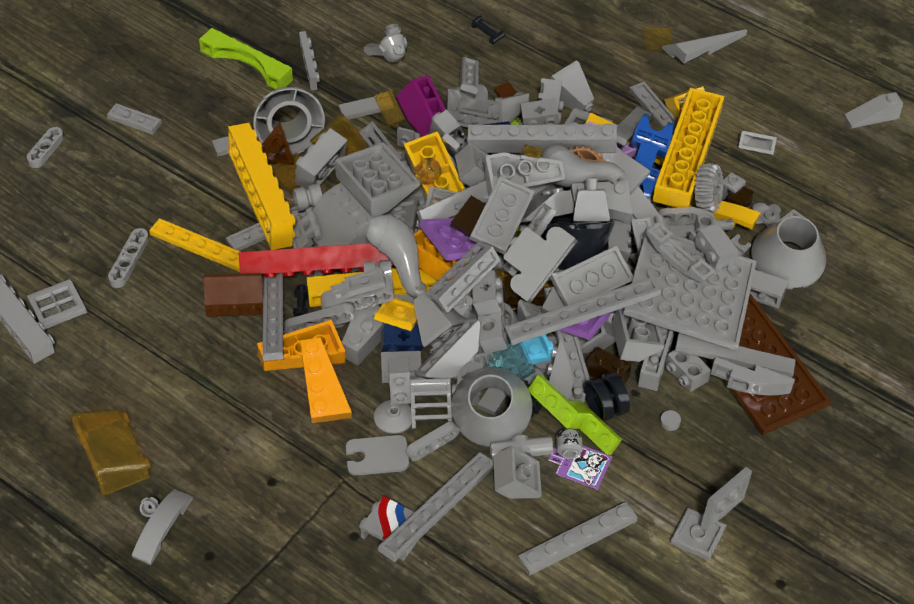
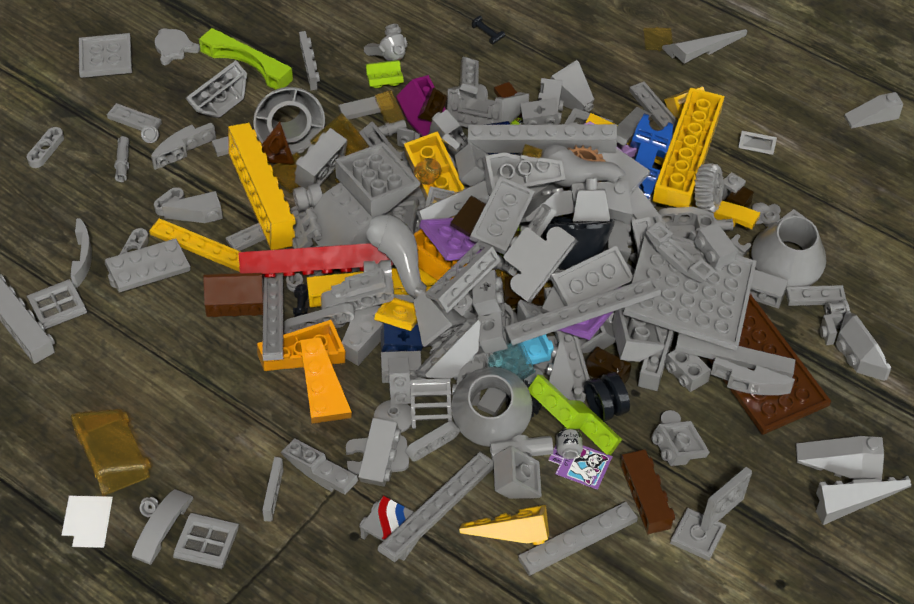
none -> white sticker [62,496,113,548]
none -> light grey slope [71,218,92,288]
none -> light grey plate [79,33,132,78]
none -> light grey plate [105,238,190,292]
none -> light grey pin [114,136,129,182]
none -> light grey plate [141,125,159,143]
none -> light grey slope [151,123,216,170]
none -> light grey beam [154,188,185,216]
none -> light grey tile [155,28,200,65]
none -> light grey slope [162,191,223,223]
none -> light grey piece [173,513,239,569]
none -> light grey wedge [185,60,247,118]
none -> light grey tile [262,457,284,522]
none -> light grey slope [281,438,358,495]
none -> light grey bush [286,273,304,292]
none -> light grey wedge [358,418,401,487]
none -> lime bracket [366,60,404,88]
none -> light grey pin [378,119,407,137]
none -> dark brown slope [418,87,448,121]
none -> yellow wedge [459,505,549,545]
none -> reddish brown brick [620,449,675,535]
none -> light grey plate [652,421,710,466]
none -> light grey tile [786,285,846,306]
none -> light grey wedge [796,436,884,482]
none -> wedge [816,476,911,525]
none -> light grey bracket [820,314,843,345]
none -> light grey bush [825,299,850,316]
none -> light grey wedge [836,311,891,381]

